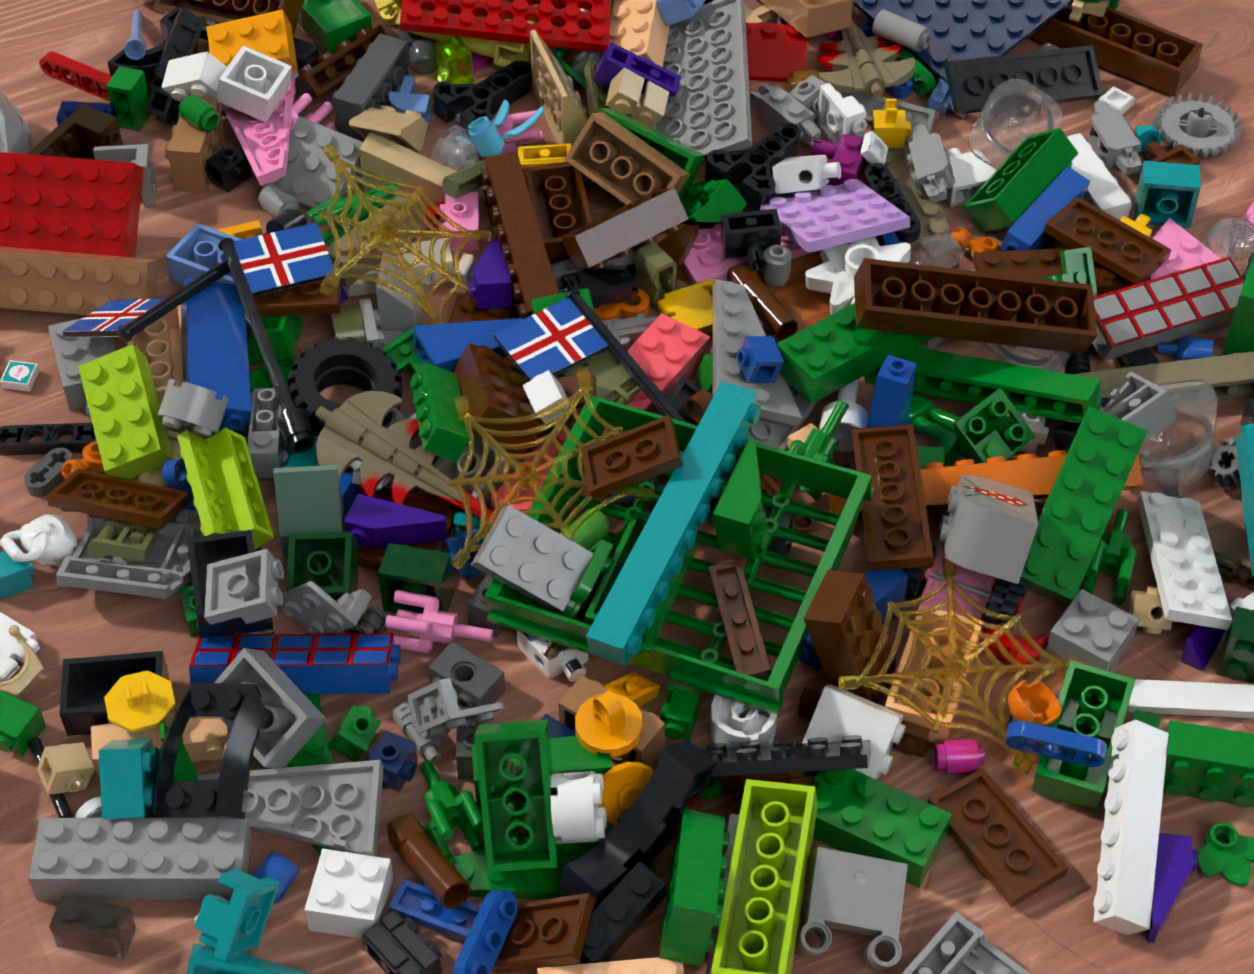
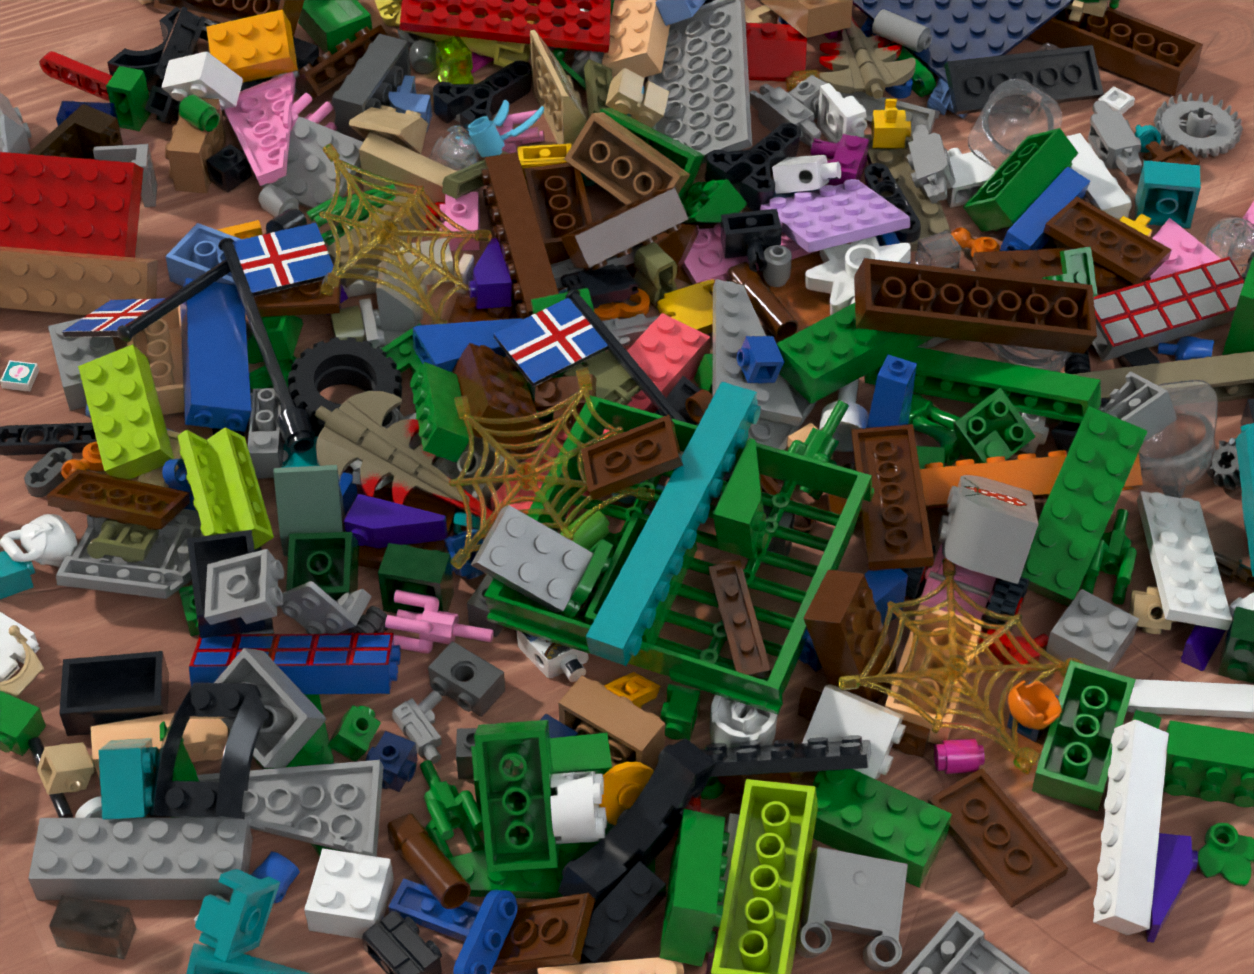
yellow piece [104,670,176,733] -> none
medium blue piece [125,10,146,60] -> none
light grey brick [158,379,229,438] -> none
white brick [217,45,292,122] -> none
light grey bracket [407,678,505,736] -> none
white brick [523,370,573,426] -> none
light orange tile [575,690,643,757] -> none
dark purple slope [593,42,681,96] -> none
white tile [860,131,888,165] -> none
blue beam [1006,721,1107,767] -> none

